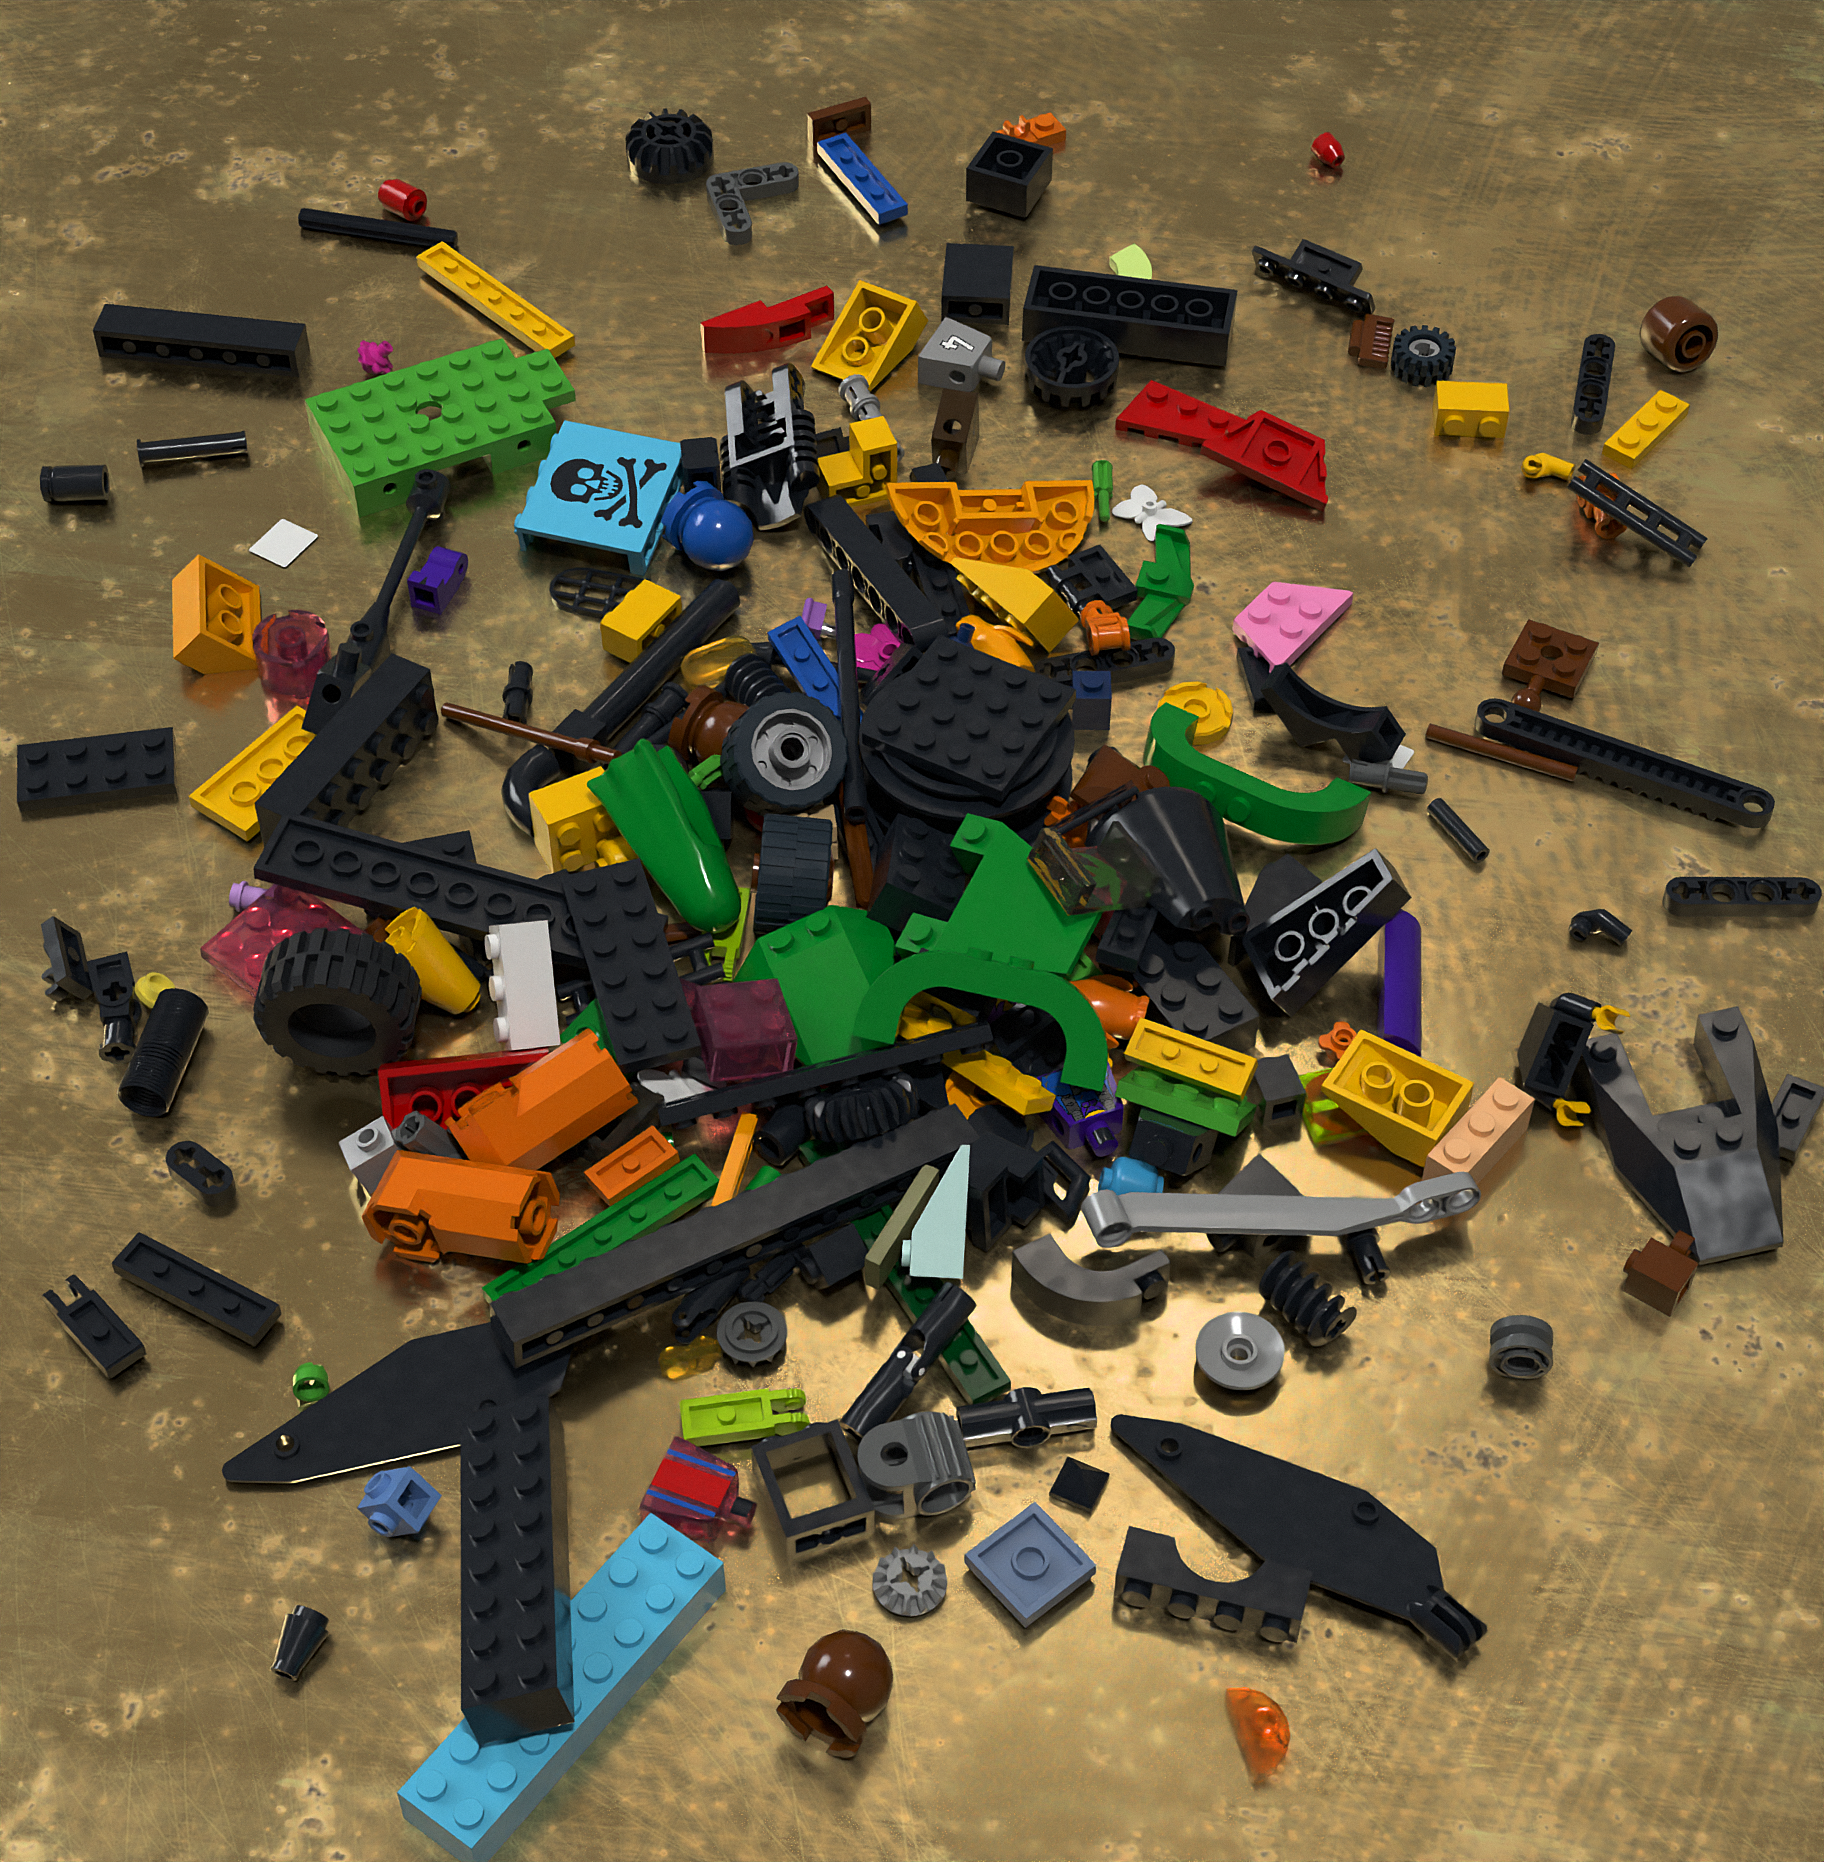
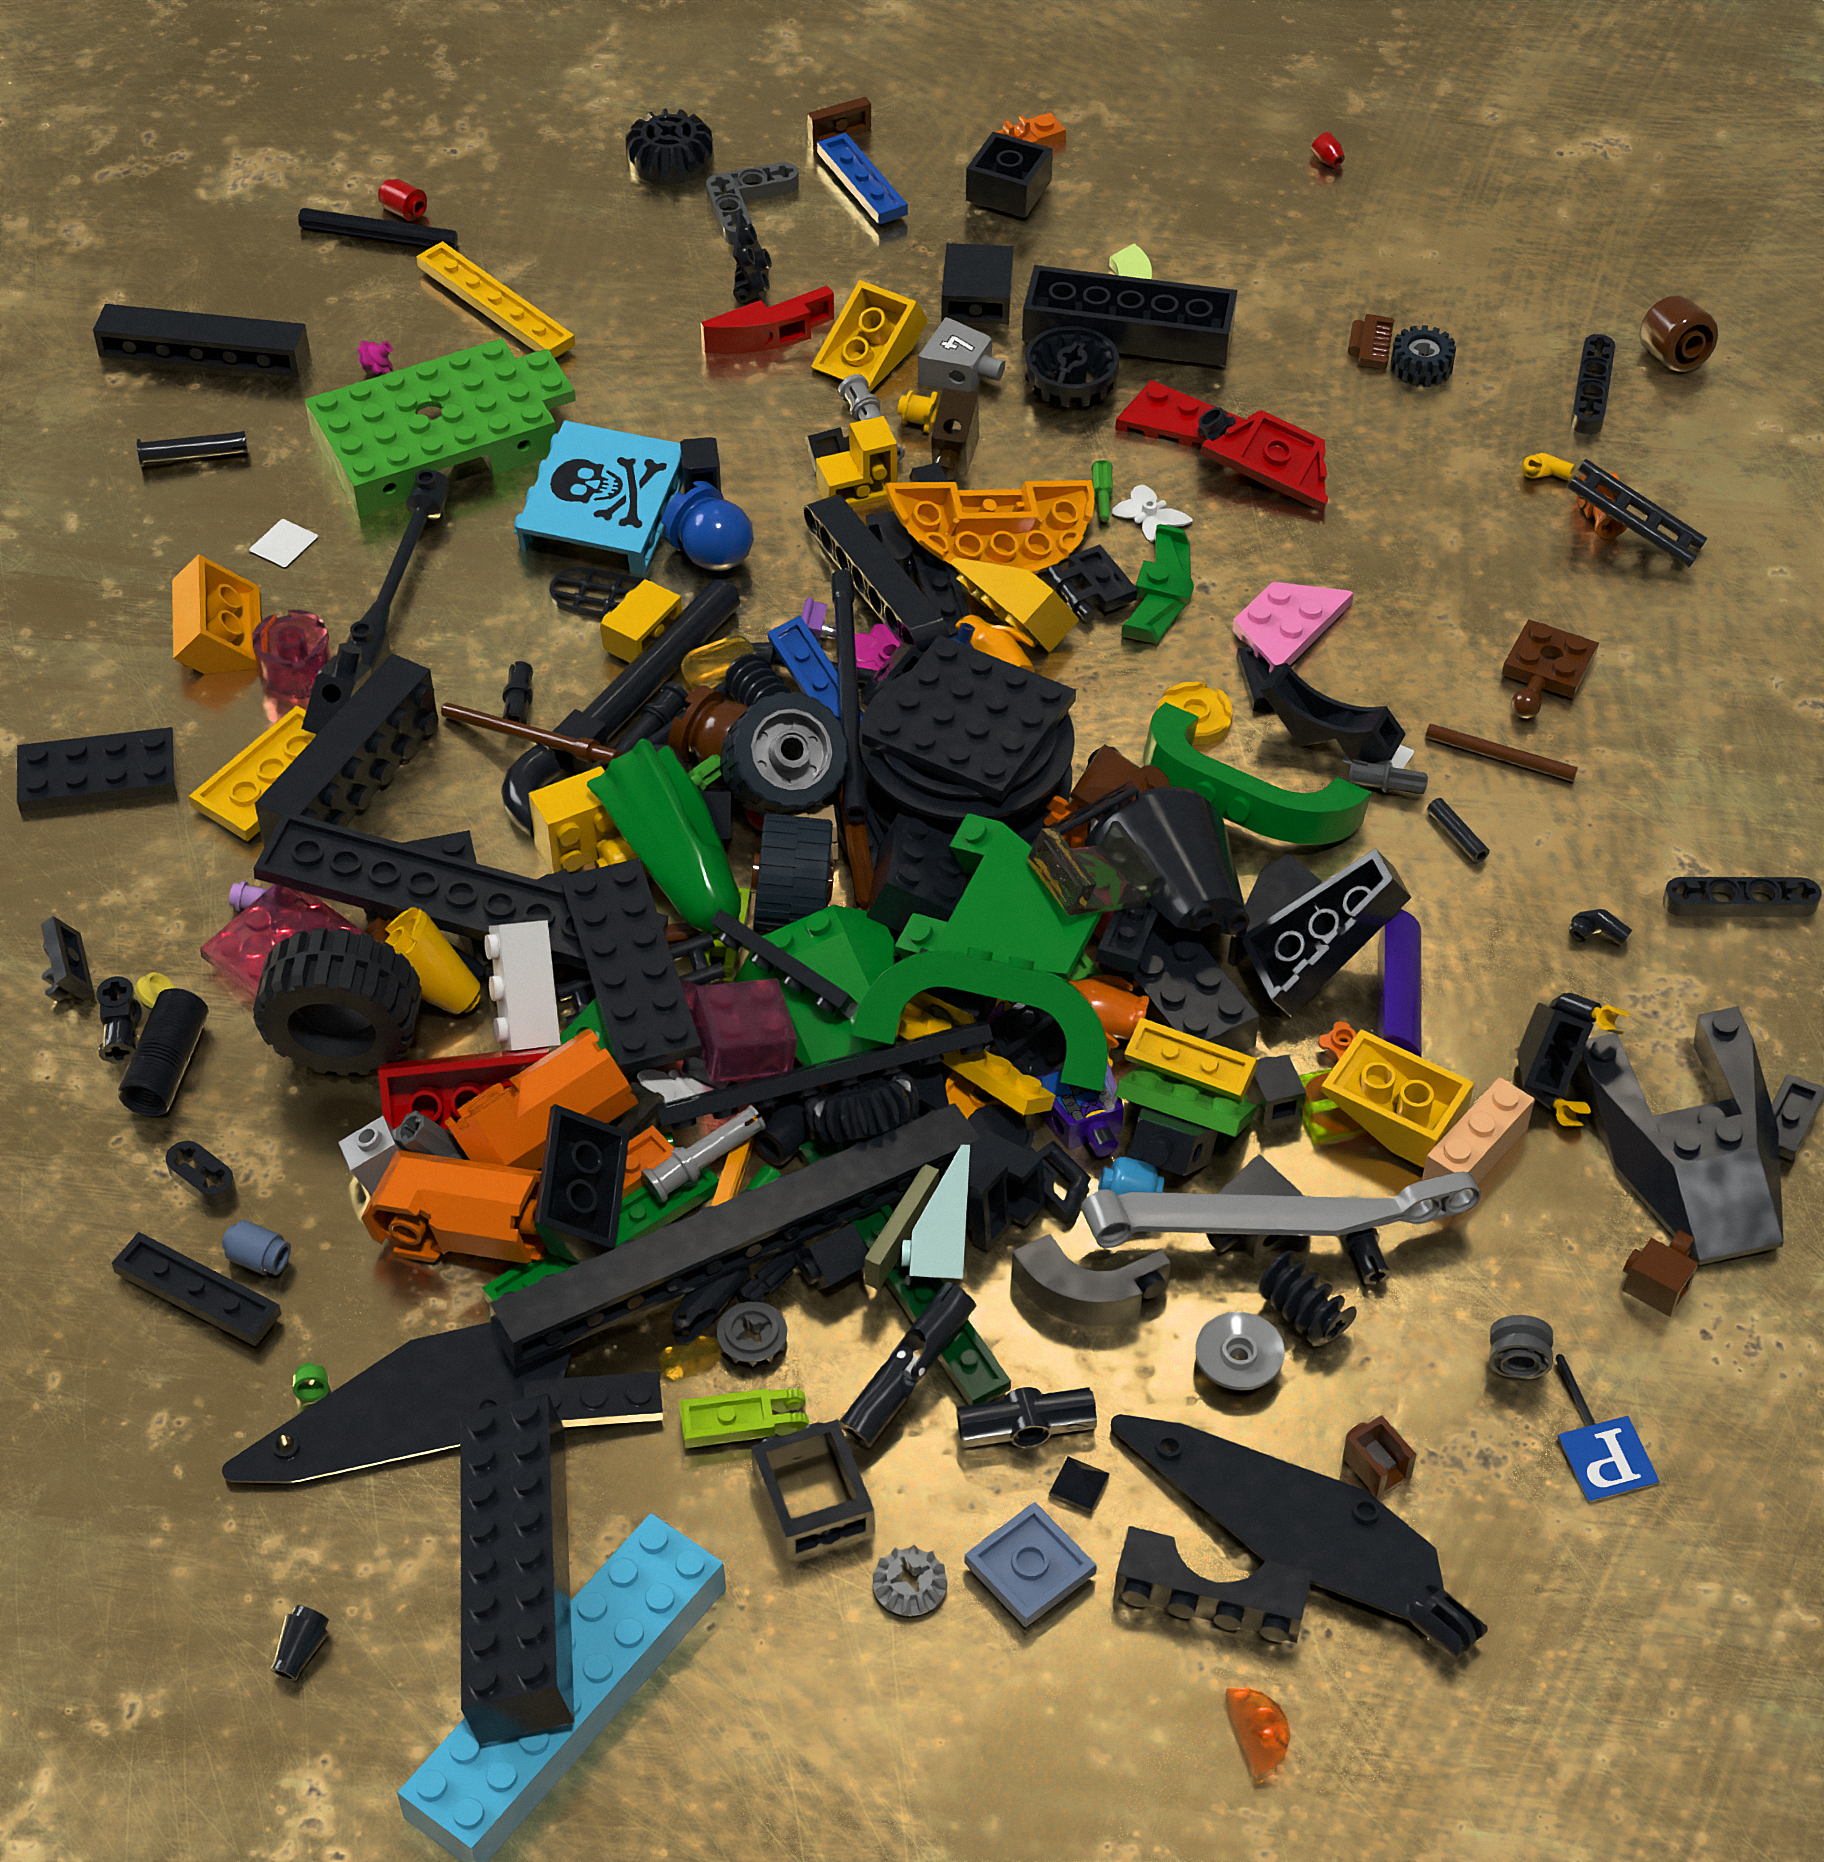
black piece [40,465,110,502] -> none
black hinge [41,1274,147,1379] -> none
black plate [86,951,135,1002] -> none
medium blue brick [357,1466,442,1537] -> none
dark purple leg [407,546,468,615] -> none
torso [639,1436,757,1544] -> none
black connector [719,363,820,531] -> none
reddish brown tile [776,1629,894,1758] -> none
dark grey piece [857,1411,976,1519] -> none
black beam [1034,638,1175,686] -> none
dark blue brick [1068,671,1112,730] -> none
orange connector [1080,600,1130,656] -> none
black bracket [1251,239,1376,314] -> none
yellow brick [1432,381,1509,438] -> none
black gear [1474,698,1775,829] -> none
yellow plate [1602,390,1690,469] -> none
none -> sand blue brick [222,1219,291,1275]
none -> black plate [523,1371,663,1427]
none -> black slope [534,1104,630,1263]
none -> light grey pin [641,1105,766,1203]
none -> black plate [710,909,860,1019]
none -> black hinge [733,212,772,304]
none -> yellow brick [897,390,939,434]
none -> black plate [1198,407,1236,441]
none -> reddish brown window [1342,1415,1417,1499]
none -> blue piece [1556,1354,1660,1503]

